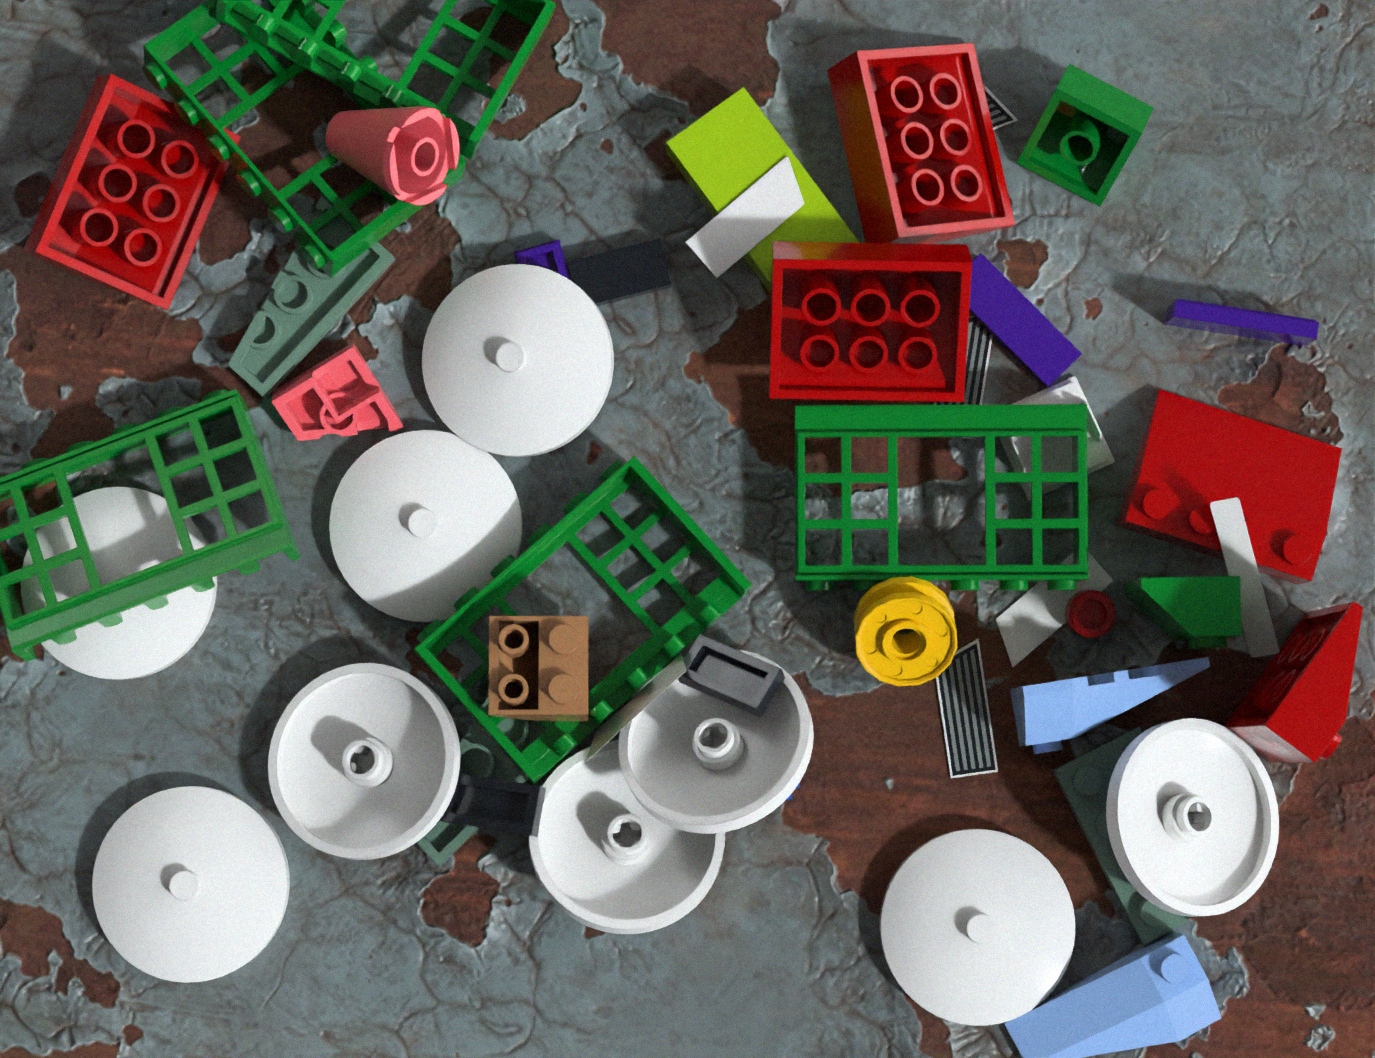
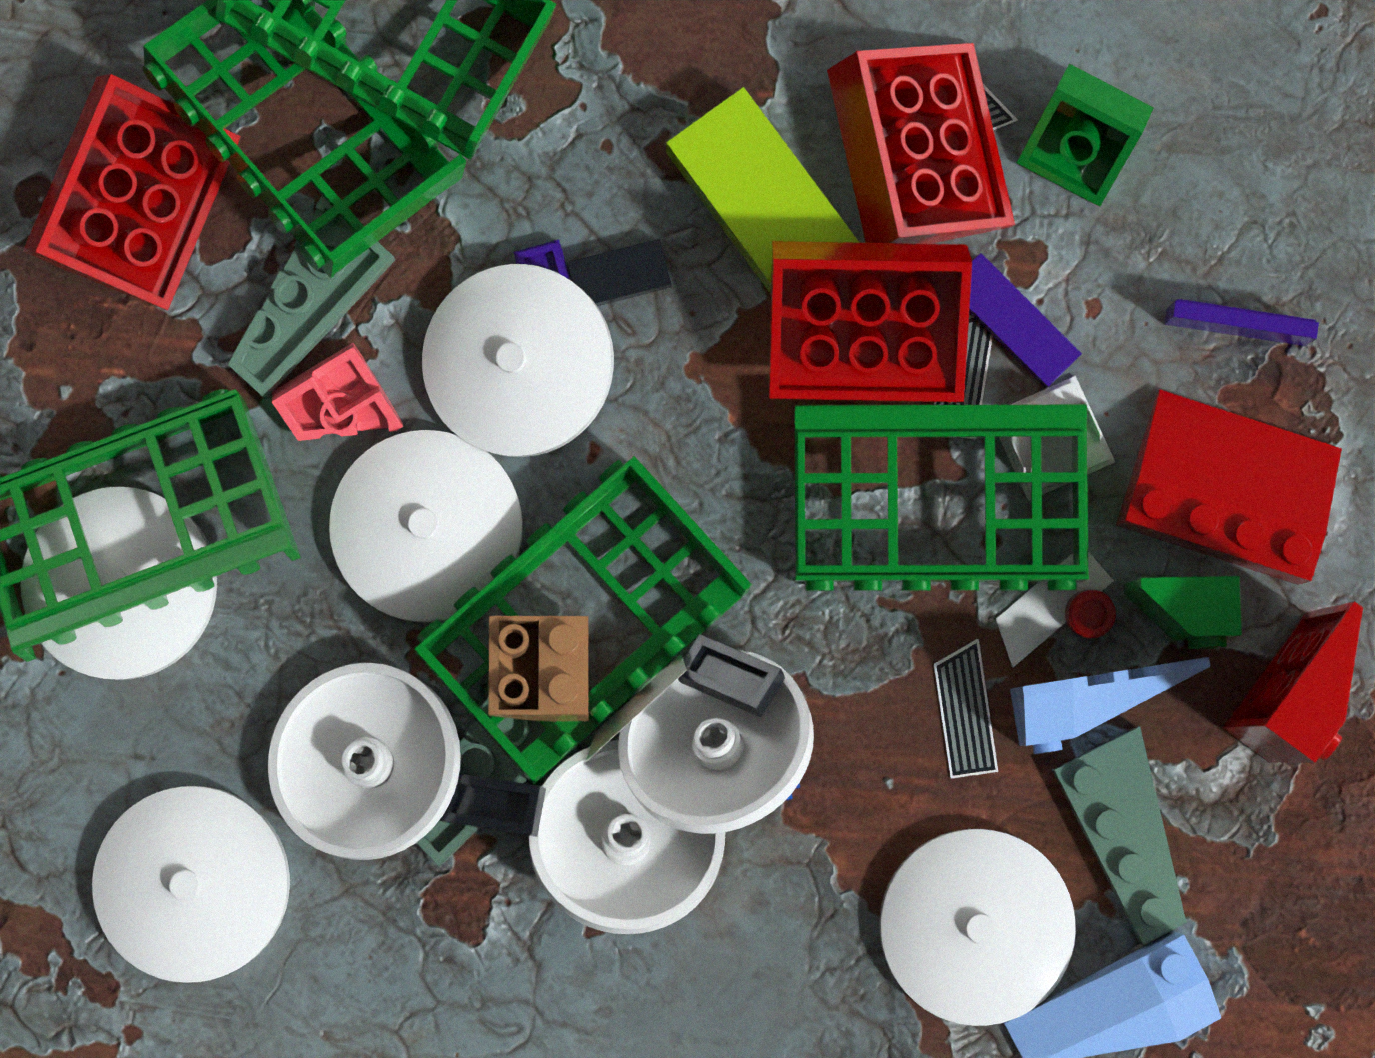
coral cone [325,106,460,206] -> none
white sticker [686,156,805,278] -> none
yellow wheel [853,576,958,686] -> none
white dish [1106,718,1279,917] -> none
white sticker [1210,497,1279,657] -> none

